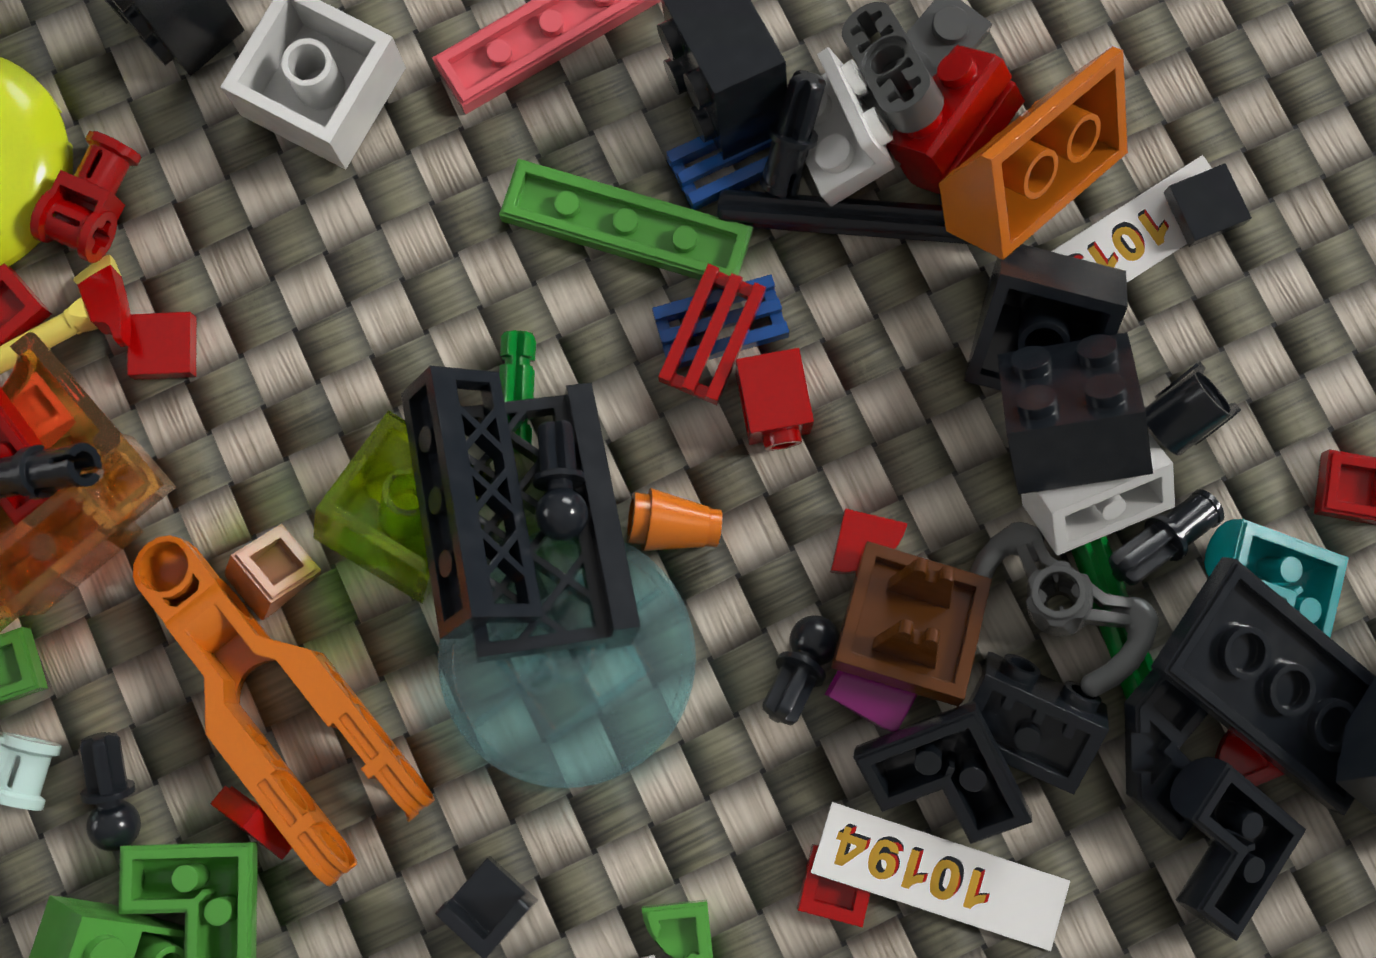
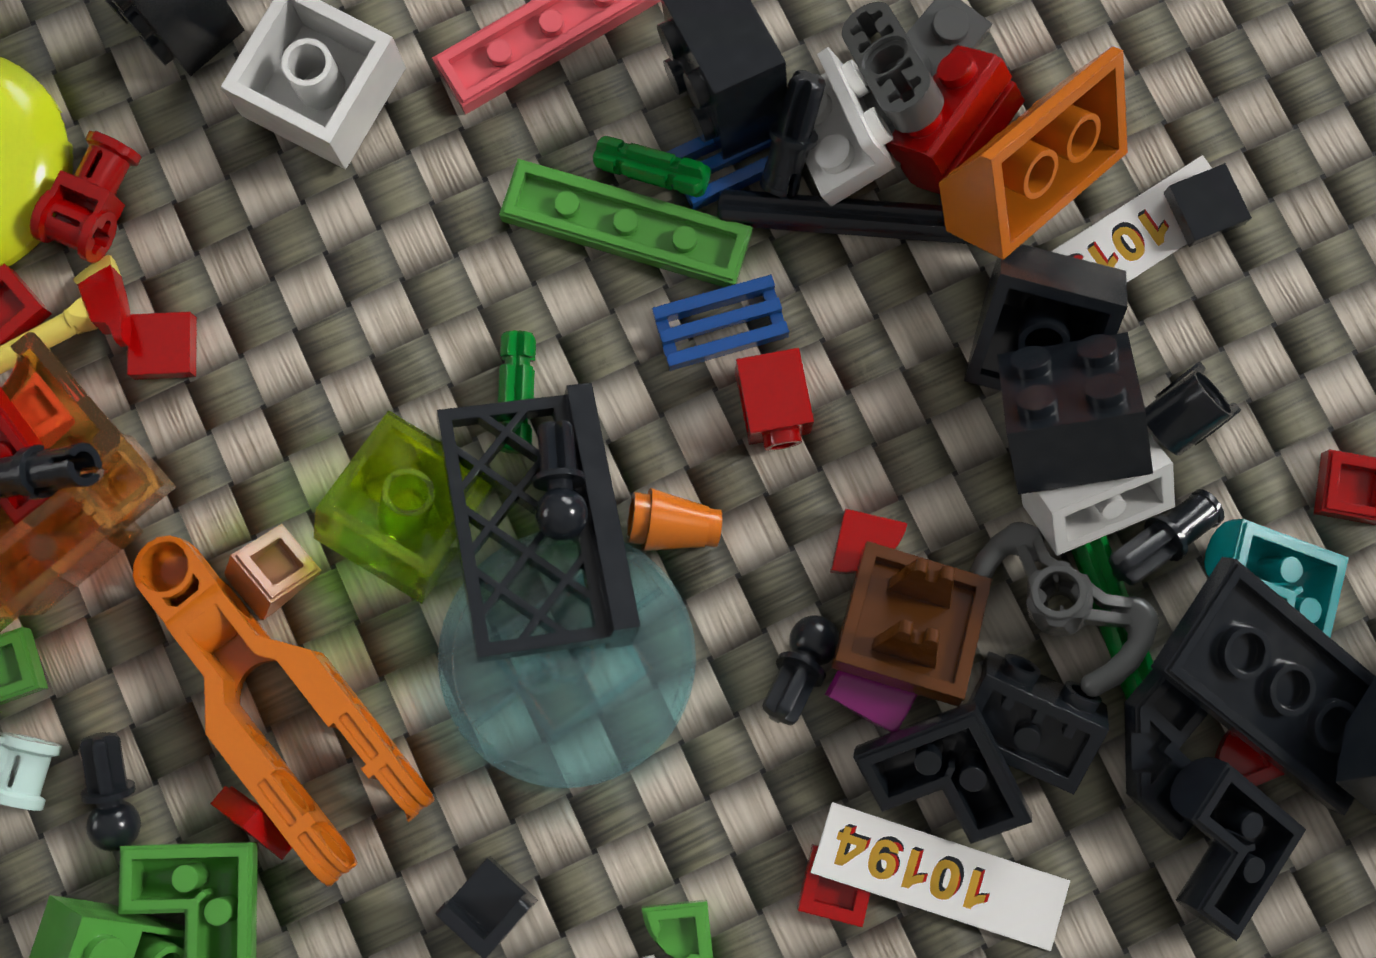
black fence [401,365,543,639] -> none
red tile [658,263,766,406] -> none
none -> green axle [593,136,711,197]

